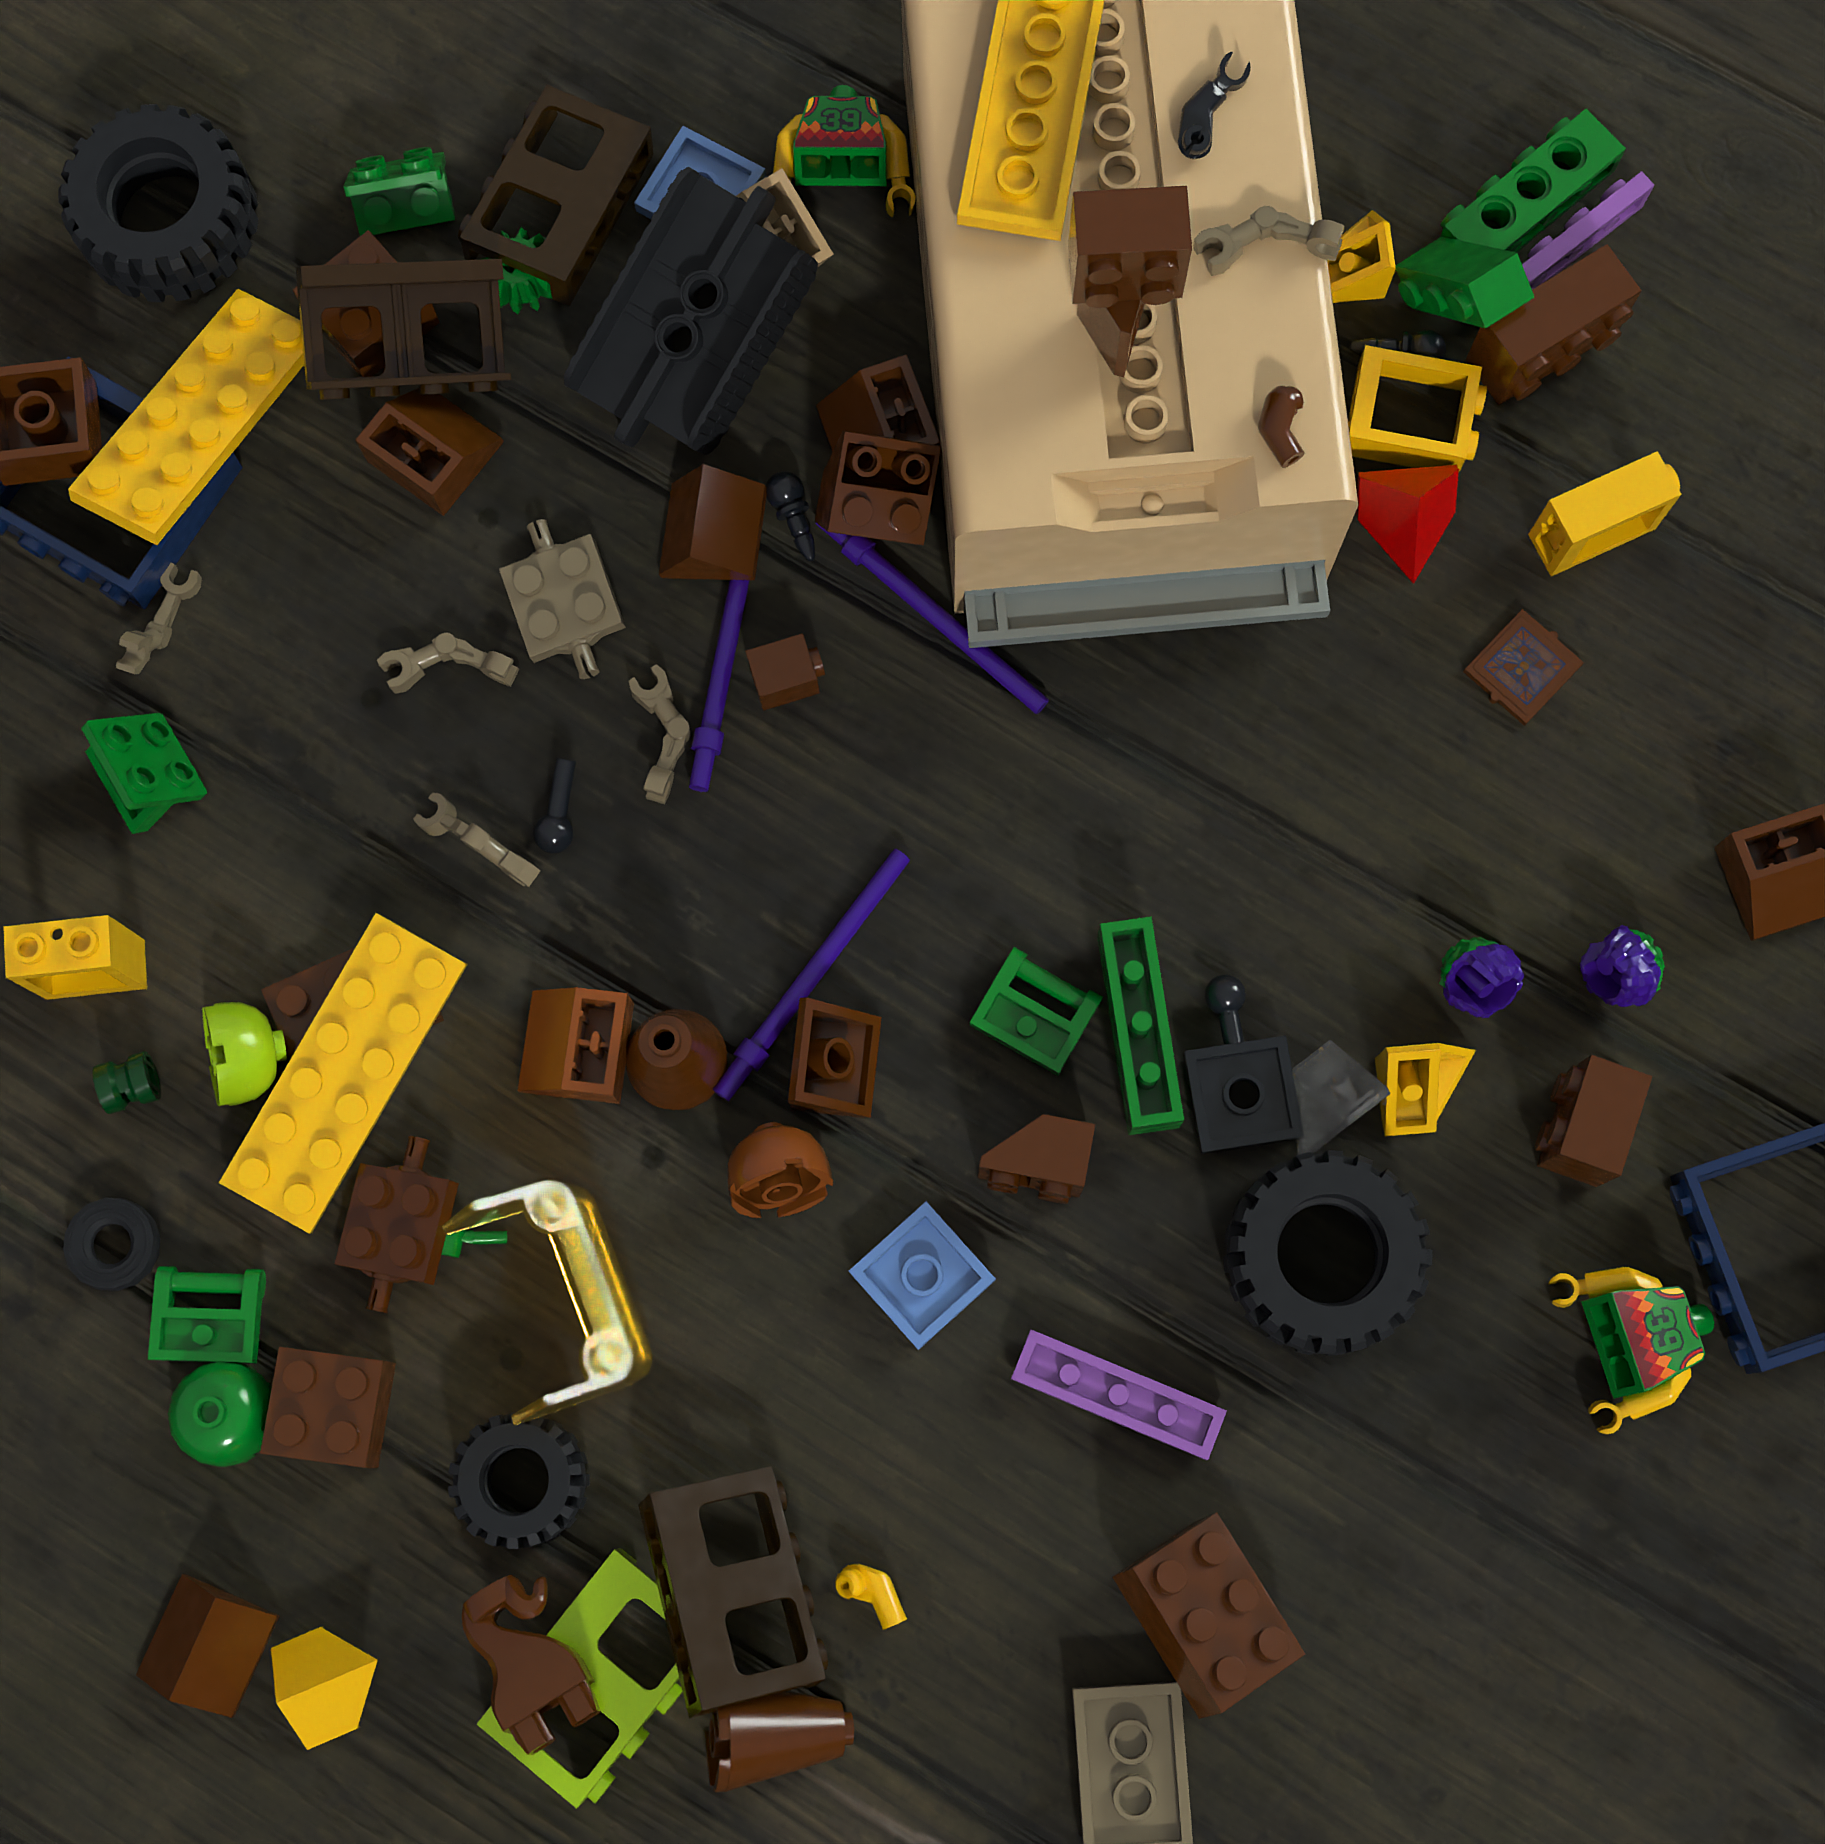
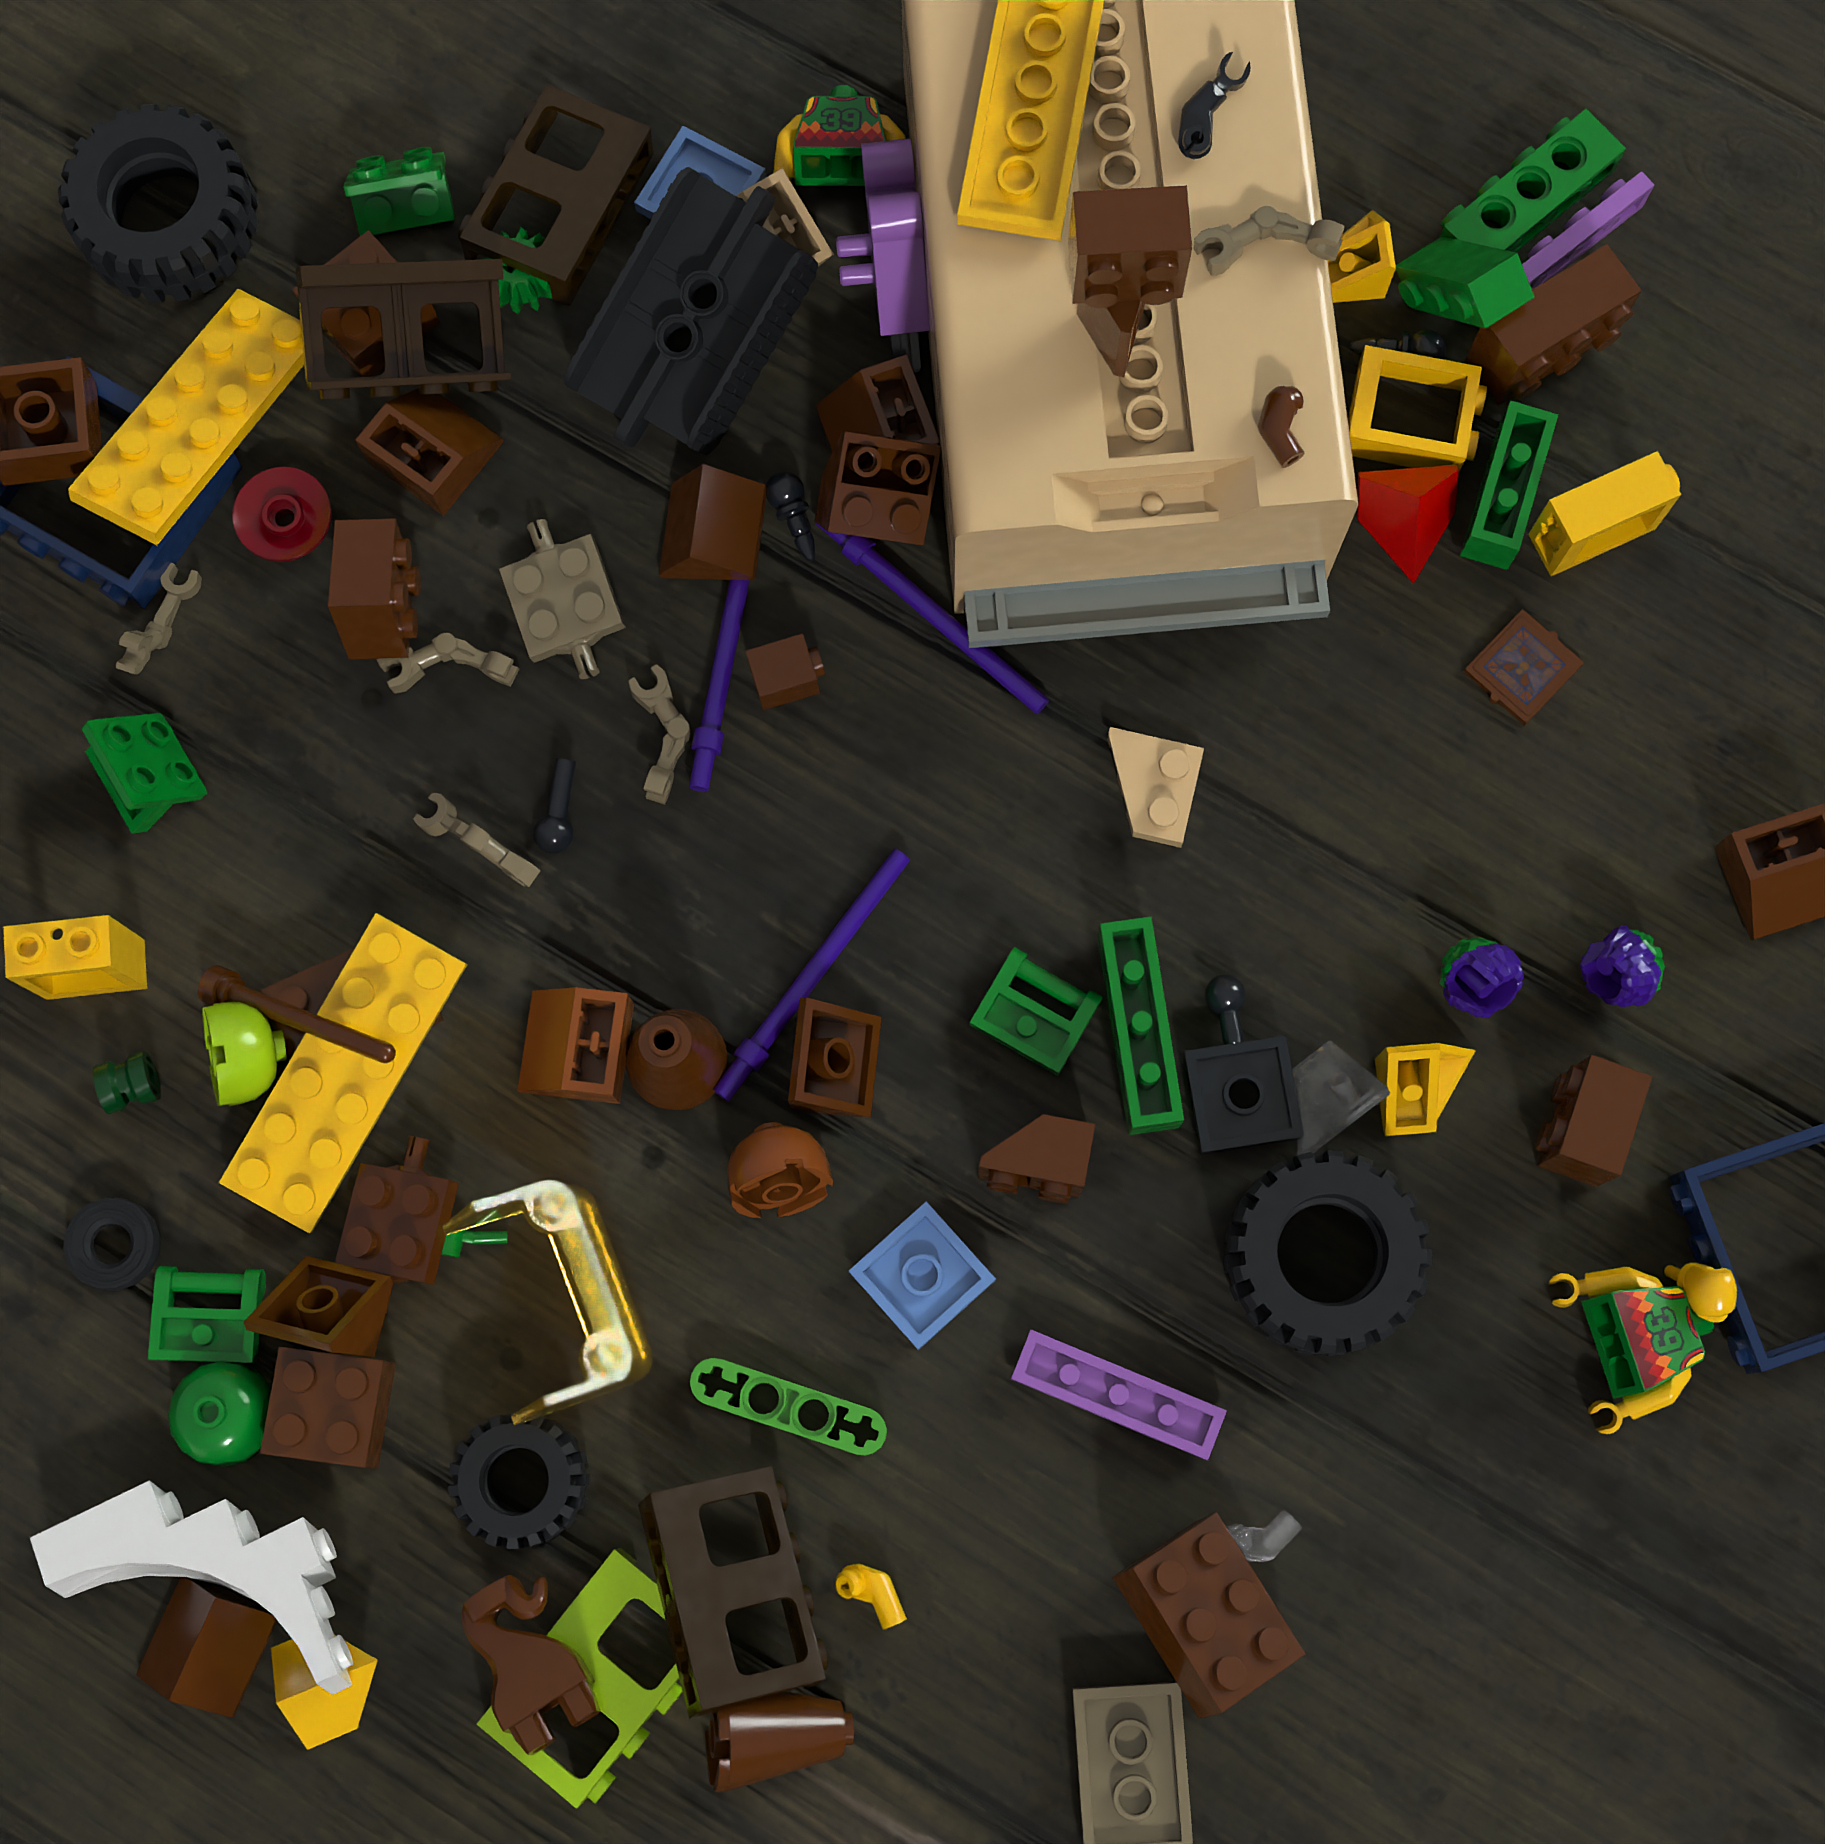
none -> white arch [30,1480,353,1695]
none -> reddish brown piece [198,965,396,1064]
none -> dark red dish [232,467,332,562]
none -> reddish brown slope [244,1256,393,1357]
none -> reddish brown brick [328,519,421,659]
none -> bright green beam [690,1358,887,1456]
none -> medium lavender piece [836,139,930,373]
none -> tan wing [1107,727,1204,848]
none -> clear arm [1227,1509,1302,1563]
none -> green brick [1460,400,1559,570]
none -> yellow piece [1664,1262,1737,1322]

